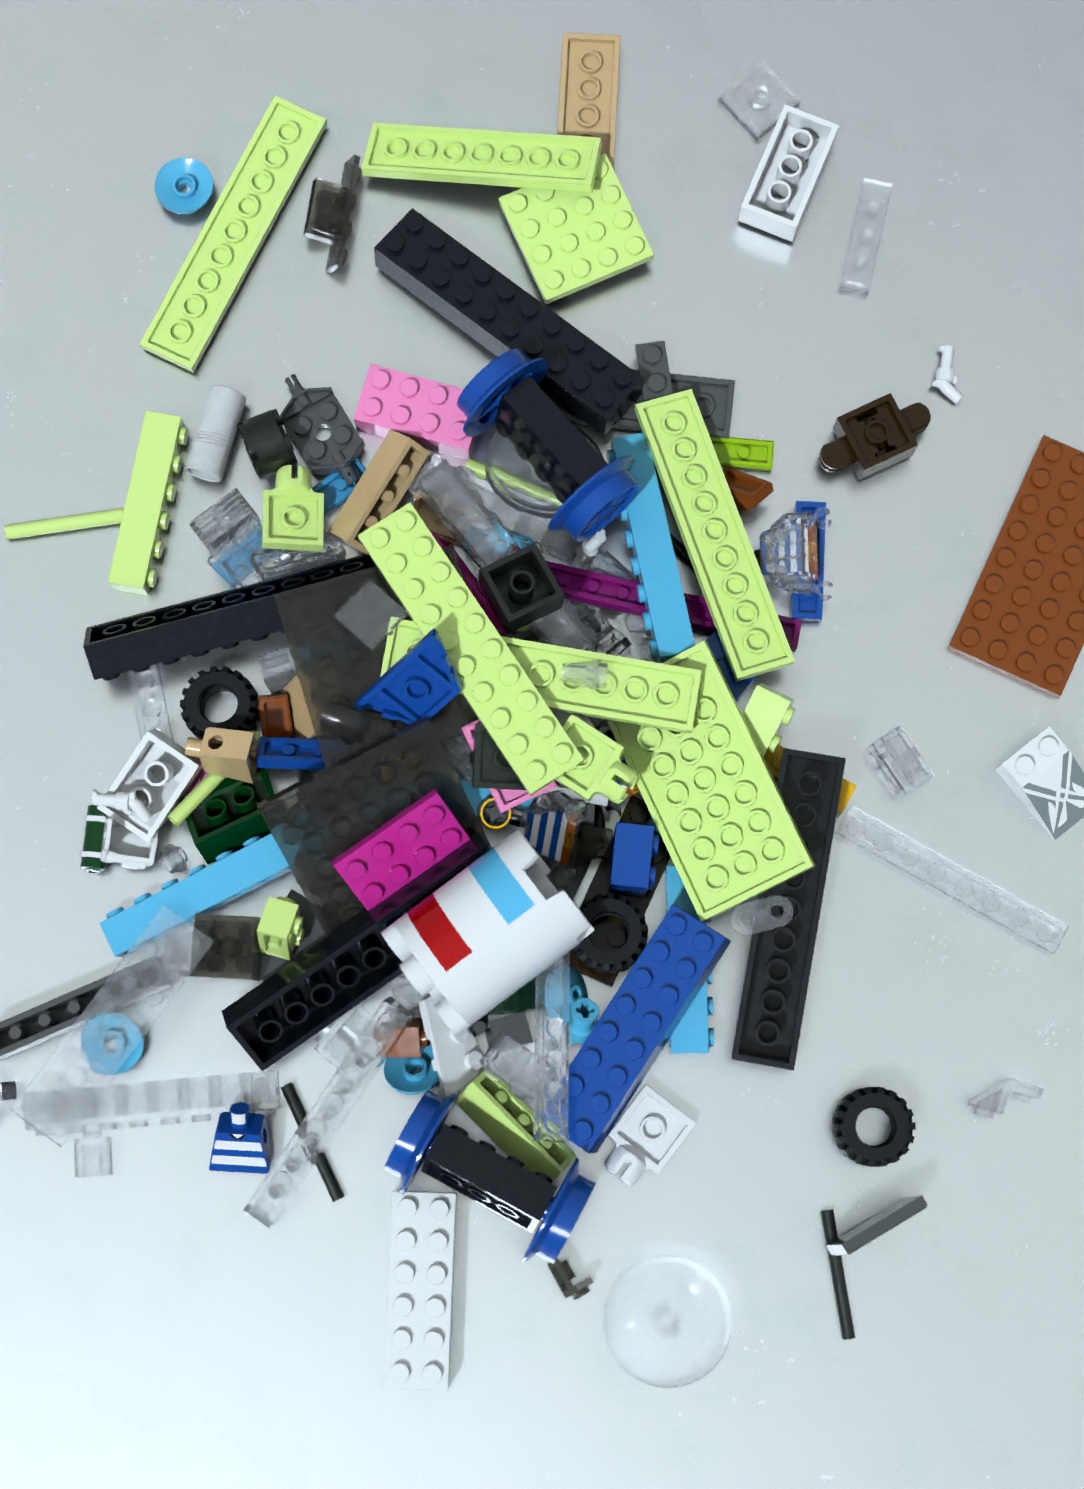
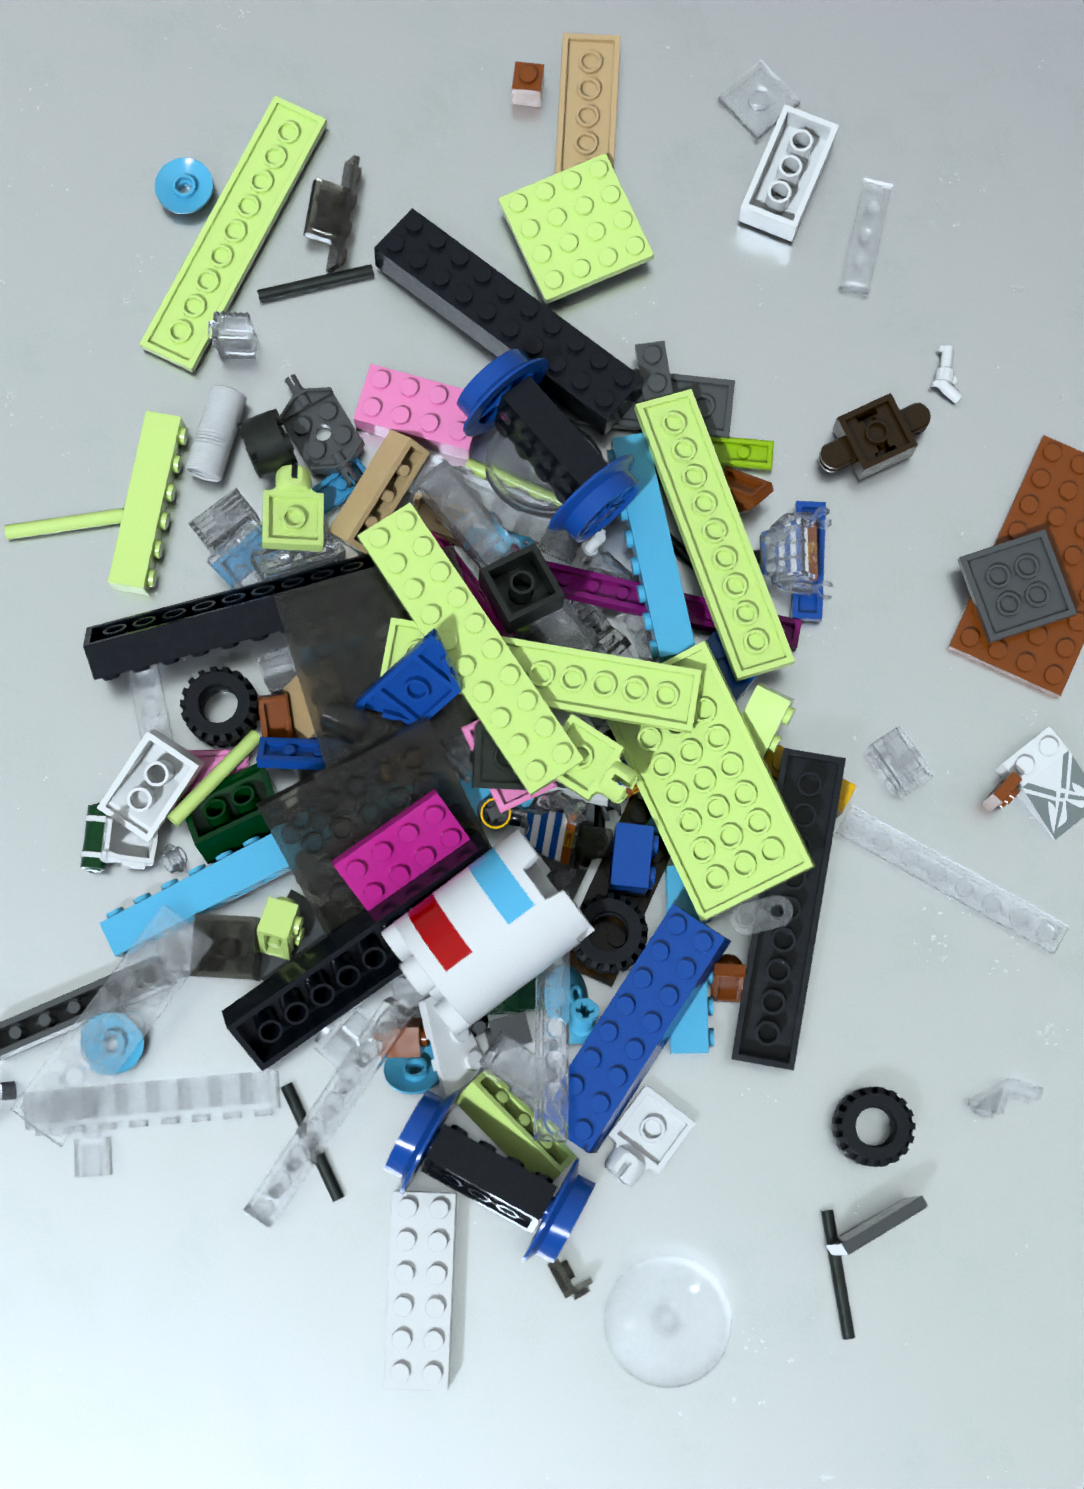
white piece [92,789,152,823] -> none
tan torso [184,727,258,784] -> none
blue torso [209,1102,274,1174] -> none
clear piece [334,580,409,651] -> none
yellowish green plate [361,122,602,193] -> none
clear cone [561,660,609,691] -> none
none -> clear brick [208,311,258,360]
none -> pearl dark grey bar [257,264,374,301]
none -> dark orange brick [512,61,544,107]
none -> dark orange tile [711,954,746,1002]
none -> dark grey plate [957,529,1077,644]
none -> dark orange plate [982,771,1023,811]

